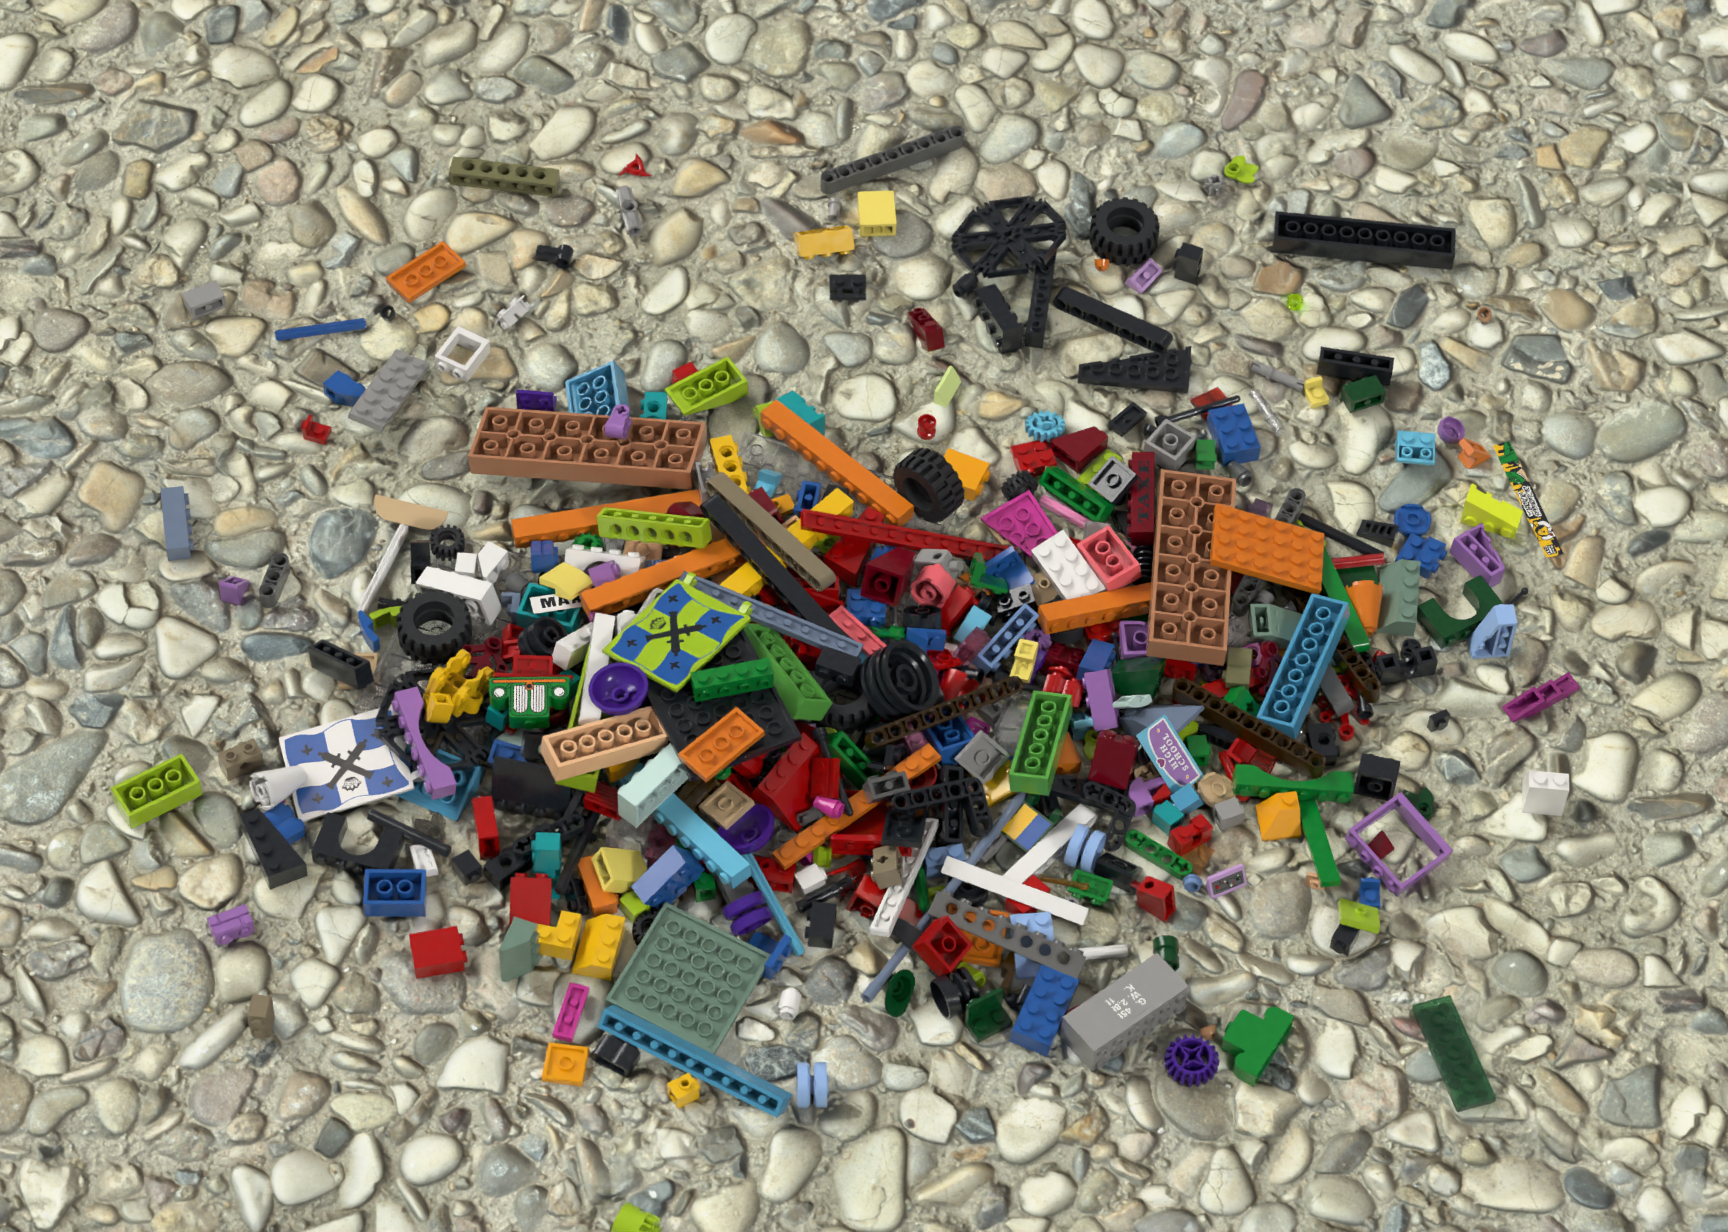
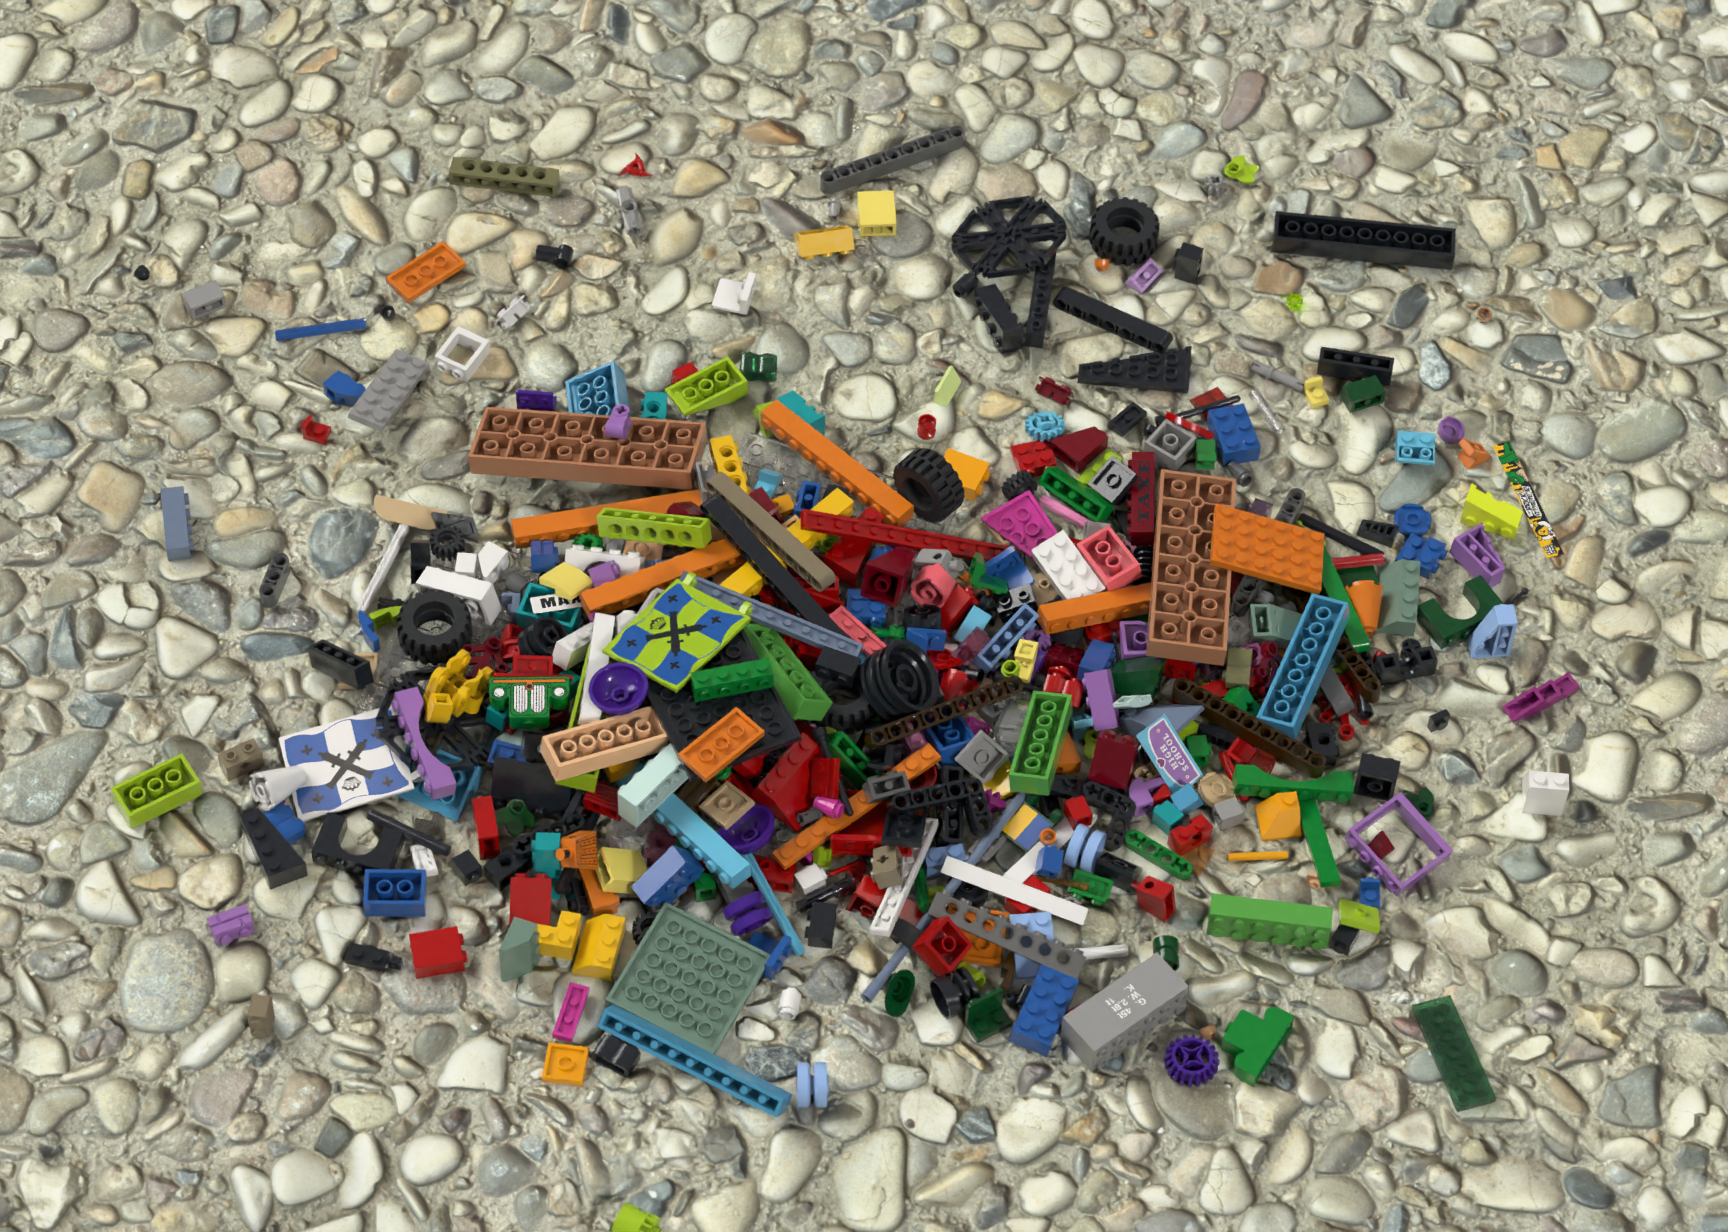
medium lavender slope [219,576,250,605] -> none
lime brick [619,890,650,924] -> none
yellow brick [667,1073,701,1109] -> none
black plate [829,274,866,302] -> none
dark red slope [907,308,945,352] -> none
medium blue plate [1183,874,1203,892] -> none
slope [1205,863,1247,899] -> none
none -> black hinge [134,265,150,281]
none -> black hinge [344,943,403,972]
none -> black wing [431,512,479,546]
none -> dark green plate [495,799,535,837]
none -> orange torso [556,831,598,870]
none -> white bracket [712,272,756,315]
none -> clear green brick [740,352,777,382]
none -> magenta tile [977,789,1006,813]
none -> lime cone [1001,660,1020,685]
none -> dark red hinge [1035,376,1074,406]
none -> blue brick [1035,845,1064,879]
none -> orange hinge [1039,828,1056,846]
none -> red brick [1063,795,1093,831]
none -> red tile [1165,411,1214,440]
none -> bright green brick [1206,893,1333,949]
none -> light orange bar [1227,851,1288,861]

